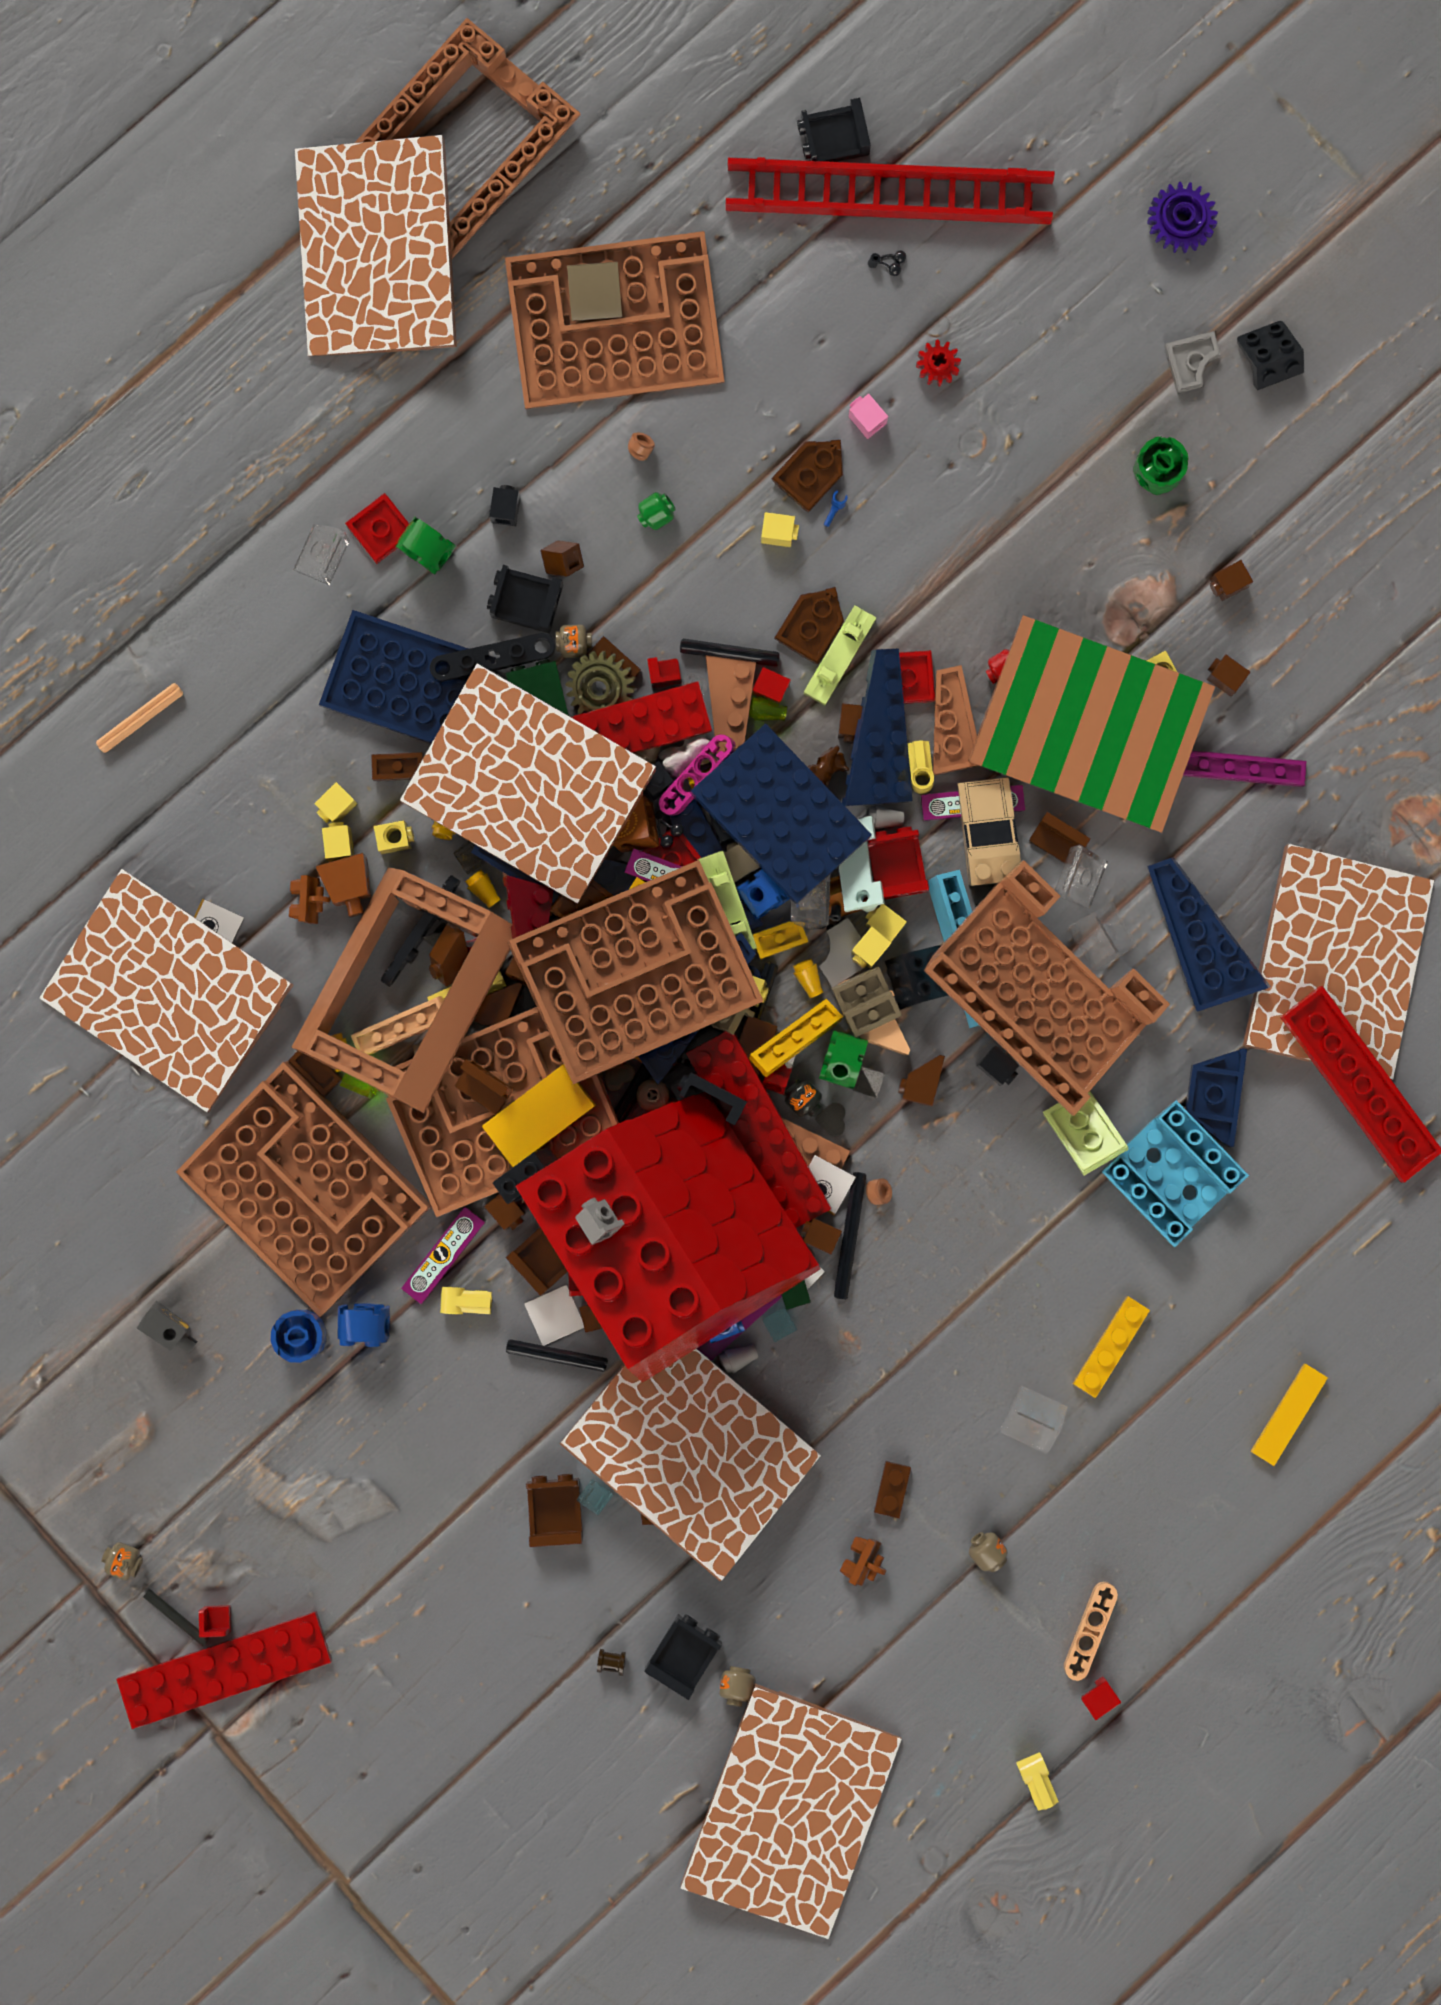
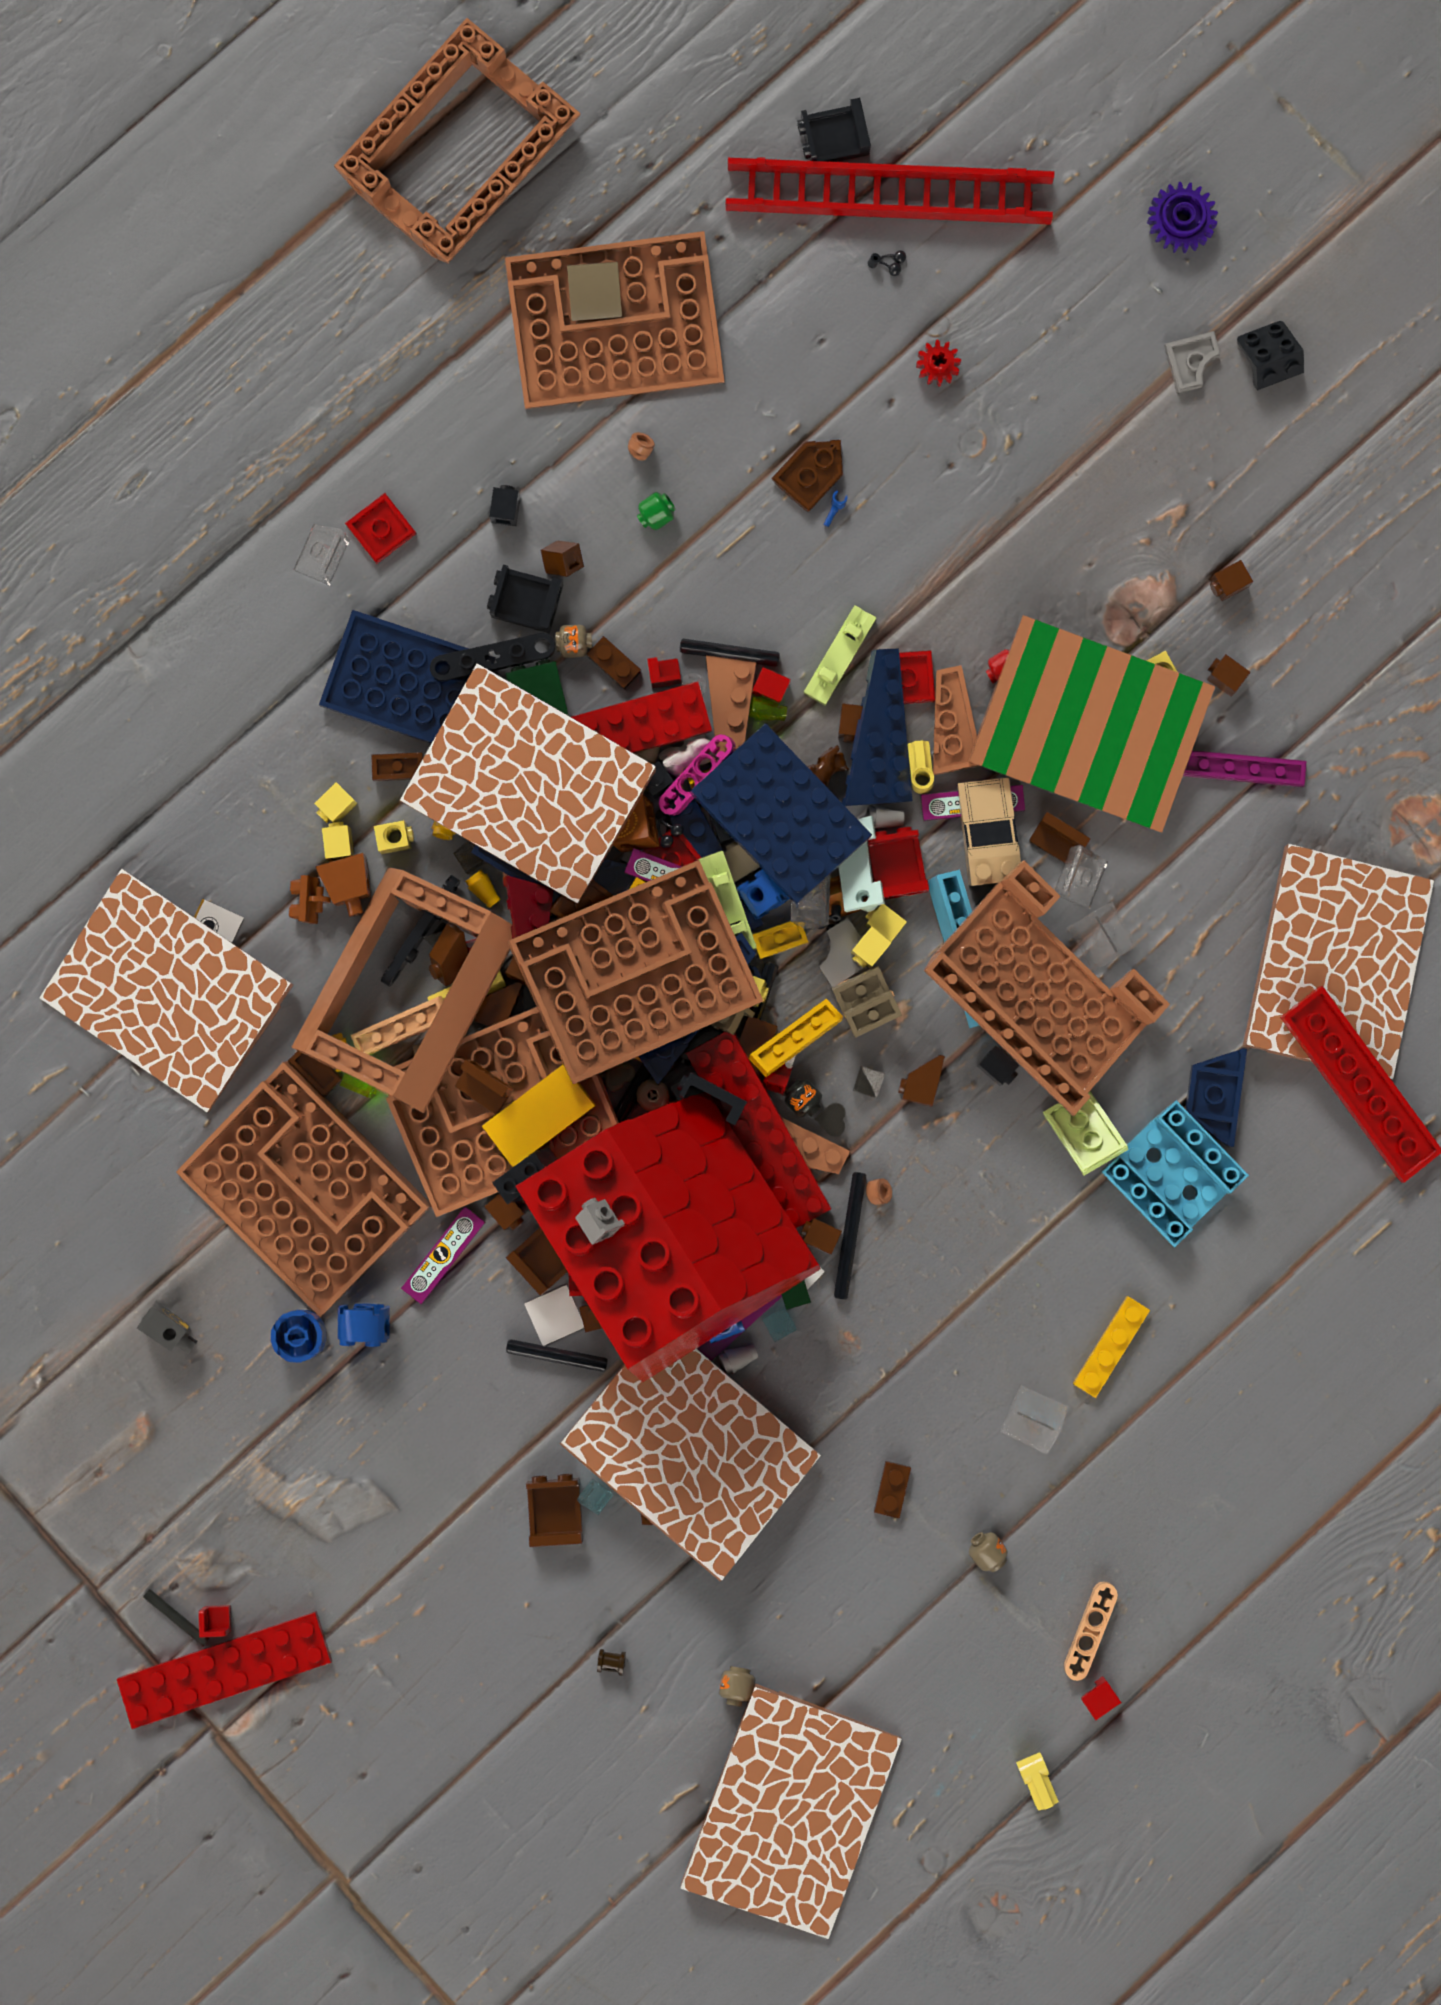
light nougat axle [96,683,183,753] -> none
dark tan head [101,1542,143,1581] -> none
nougat slope [295,135,457,356] -> none
green brick [396,517,457,575] -> none
light yellow piece [440,1287,492,1314] -> none
olive gear [565,651,637,714] -> none
black panel [644,1614,722,1700] -> none
light yellow brick [761,512,799,547] -> none
reddish brown tile [774,587,844,665] -> none
yellow cone [793,958,823,998] -> none
white sticker [809,1155,856,1216] -> none
green brick [819,1030,868,1089] -> none
dark orange hips [840,1537,887,1586] -> none
bright pink brick [848,394,888,439] -> none
light nougat slope [859,1019,910,1056] -> none
black bracket [885,945,949,1010] -> none
green brick [1133,436,1189,495] -> none
dark blue wing [1147,858,1271,1012] -> none
yellow tile [1250,1363,1328,1466] -> none

